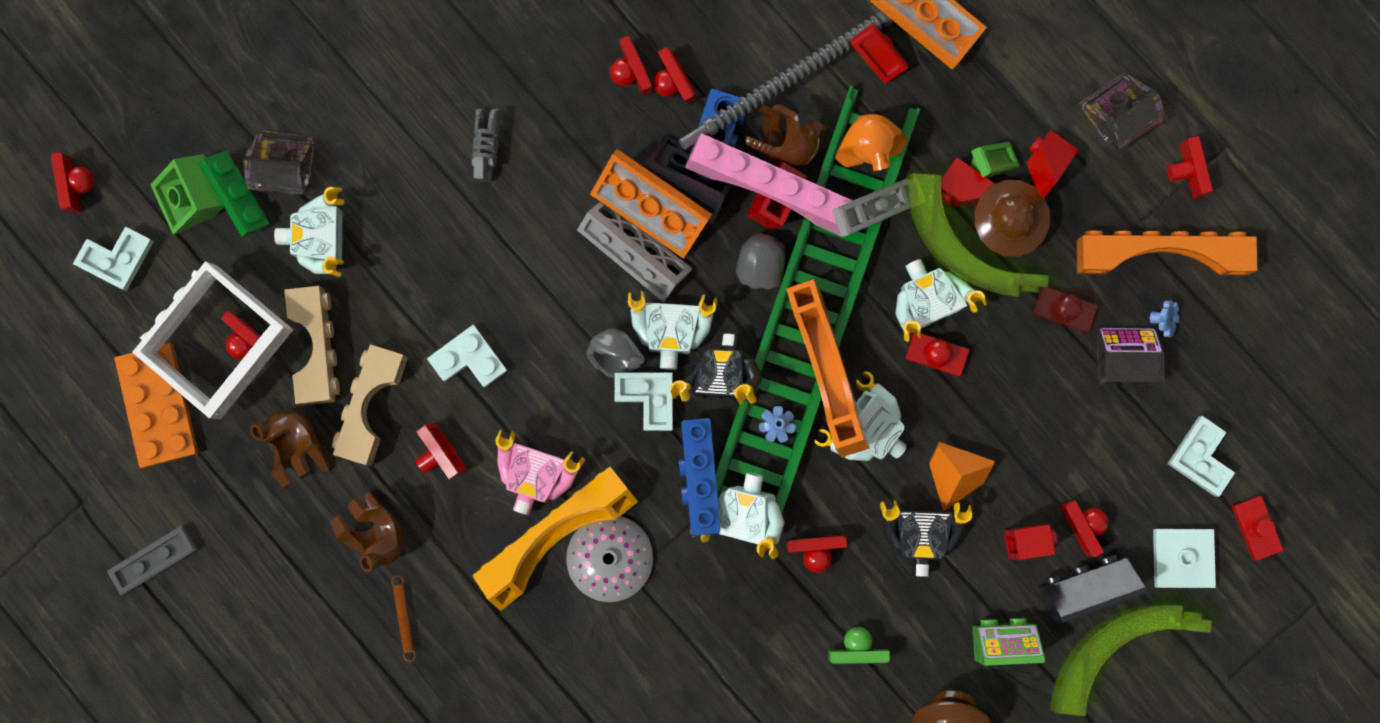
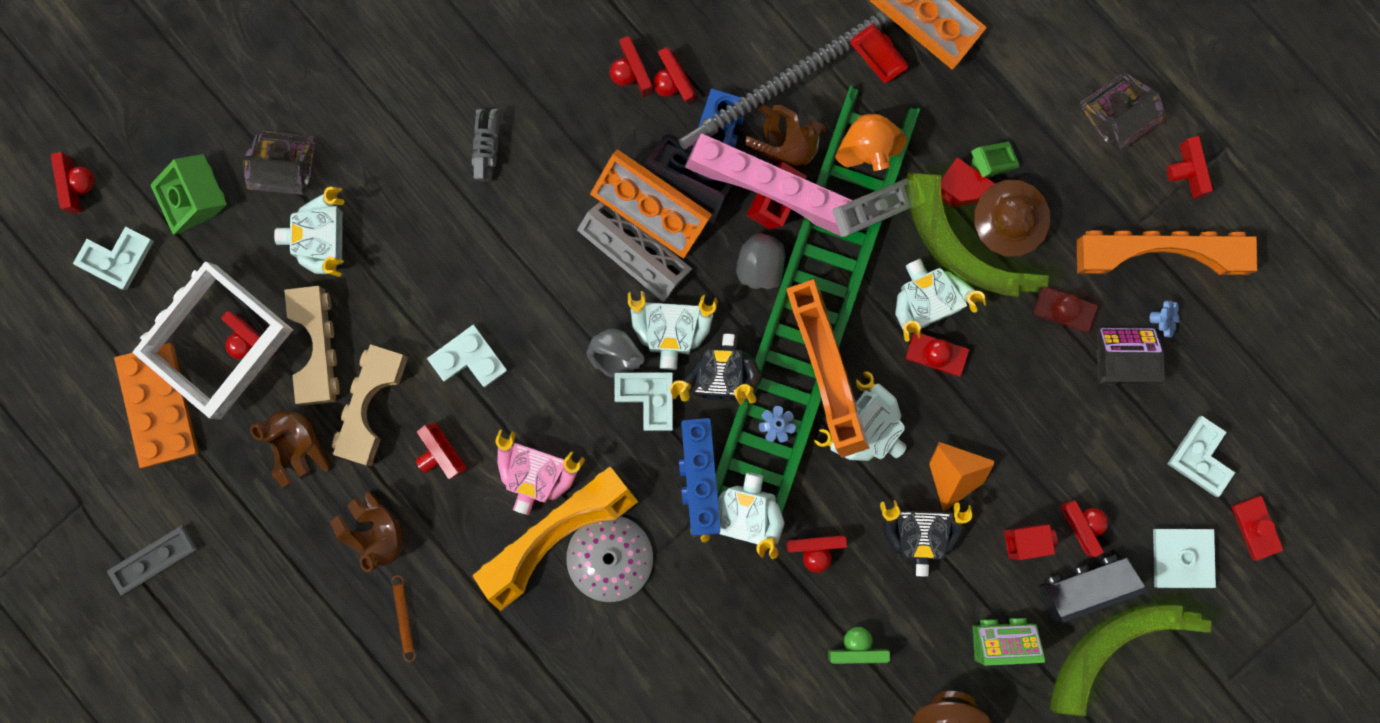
green plate [199,150,270,237] -> none
red slope [1026,130,1078,198] -> none

